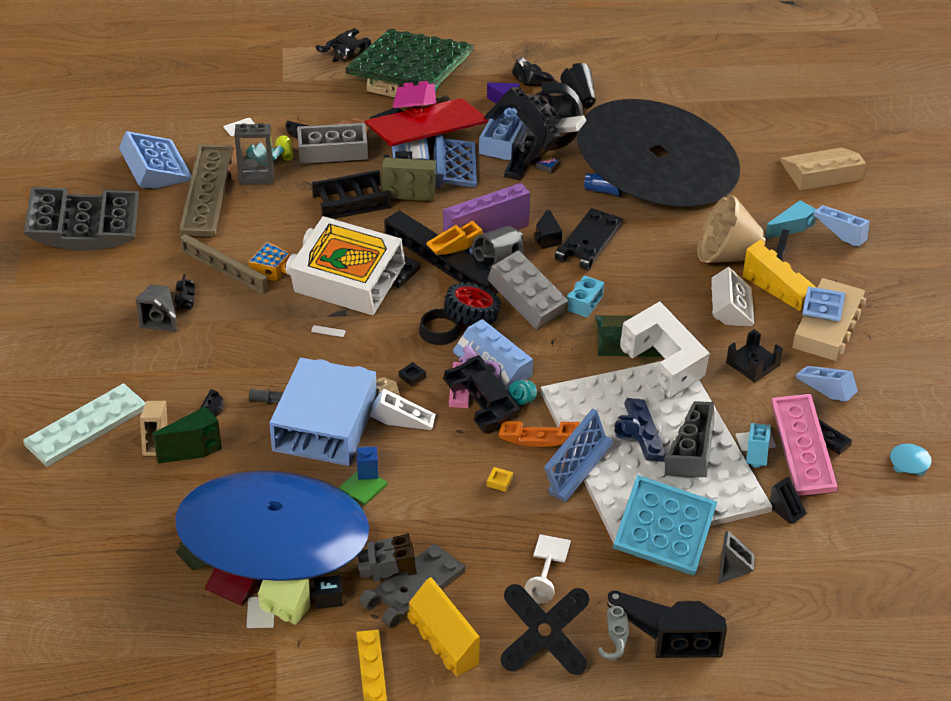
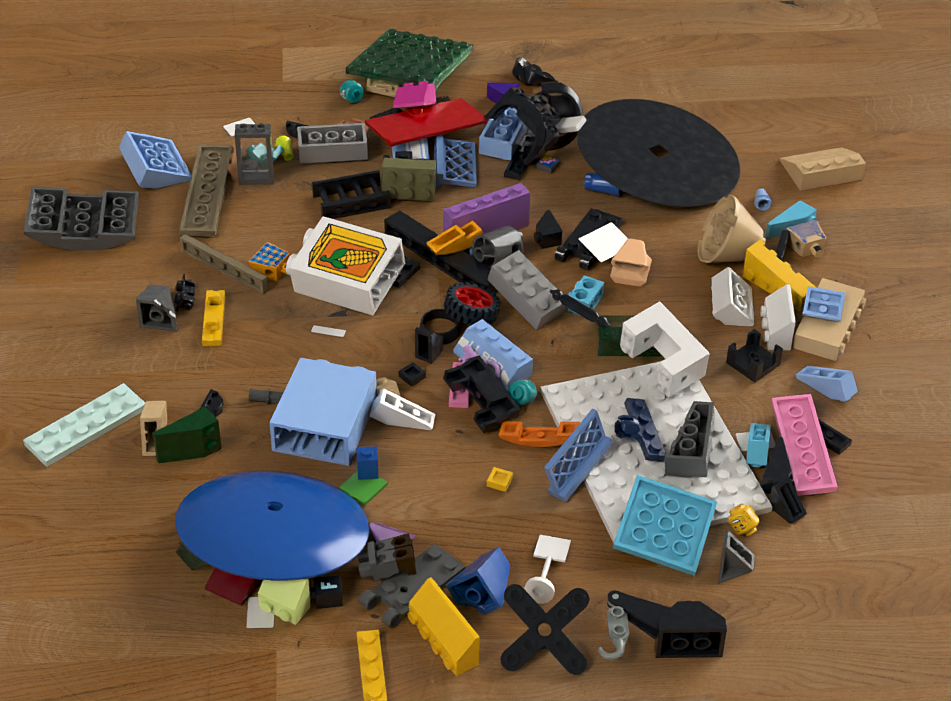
black animal [315,28,371,62] -> none
black cone [560,63,596,108] -> none
light blue slope [813,205,870,246] -> none
medium azure dish [890,444,931,476] -> none
none -> yellow hinge [202,290,226,346]
none -> teal head [340,80,364,103]
none -> medium lavender slope [369,522,415,542]
none -> black slope [415,327,443,364]
none -> blue slope [445,547,510,614]
none -> black wheel [549,289,611,327]
none -> white sticker [579,222,628,262]
none -> light nougat piece [610,239,652,287]
none -> yellow head [728,503,759,536]
none -> light blue cone [754,188,772,211]
none -> white slope [760,285,796,350]
none -> black slope [761,437,794,495]
none -> tan torso [786,220,826,258]

